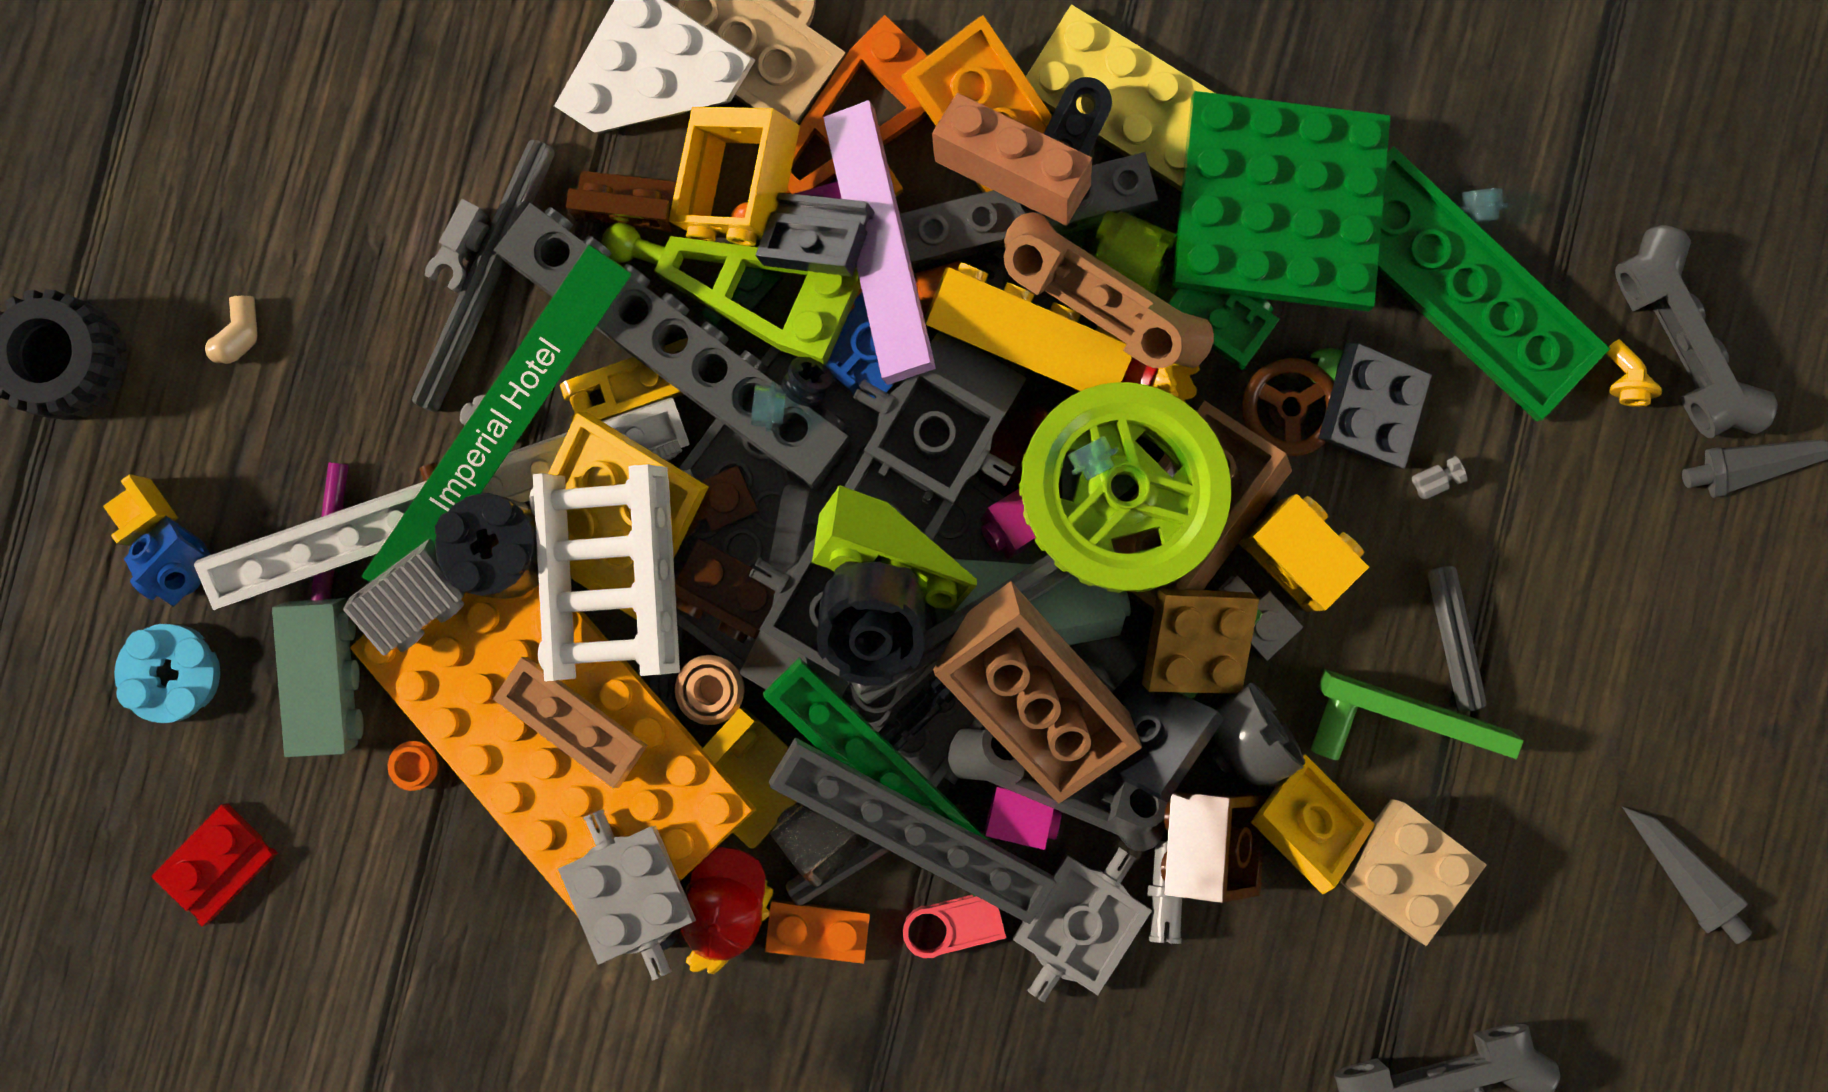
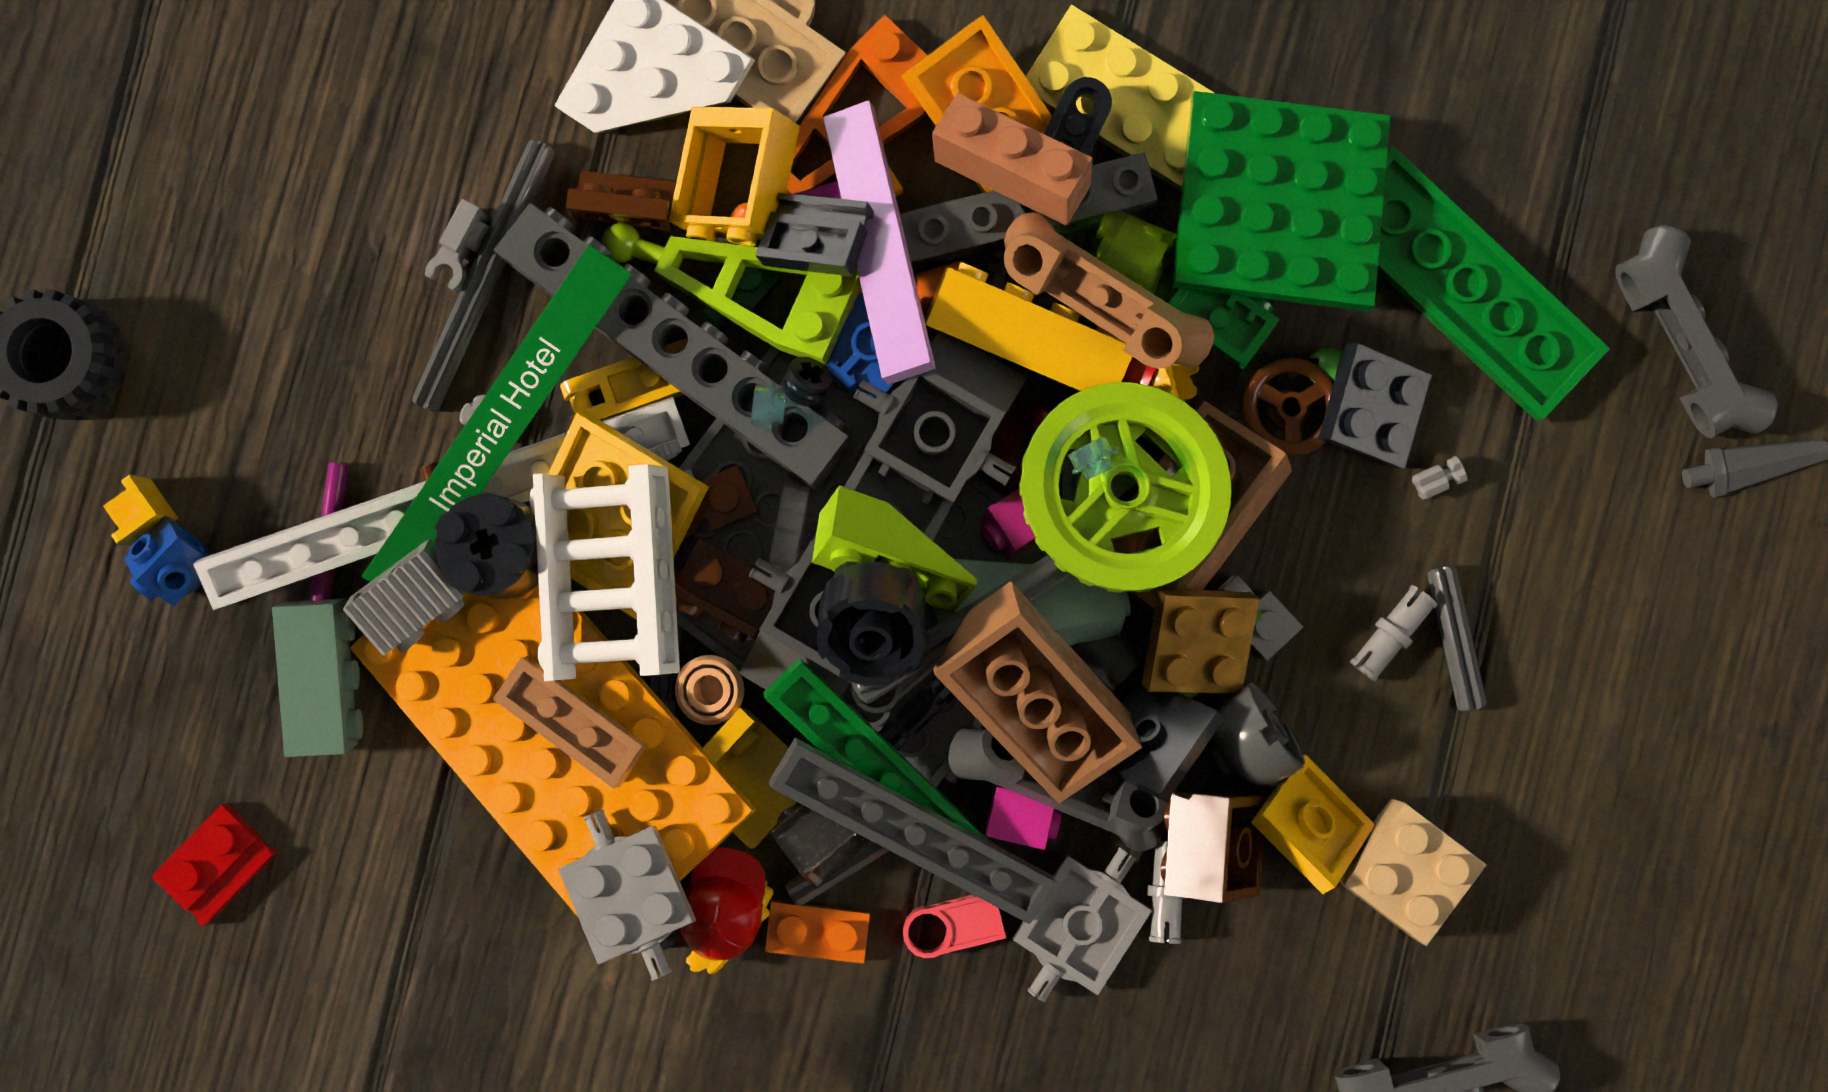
medium azure plate [114,624,220,723] -> none
tan arm [205,296,258,364] -> none
orange plate [388,741,439,791] -> none
yellow brick [1238,494,1369,612] -> none
bright green piece [1311,669,1524,760] -> none
clear light blue plate [1461,188,1509,222] -> none
yellow plate [1606,339,1662,407] -> none
dark grey bar [1622,807,1752,944] -> none
none -> light grey pin [1350,585,1438,682]

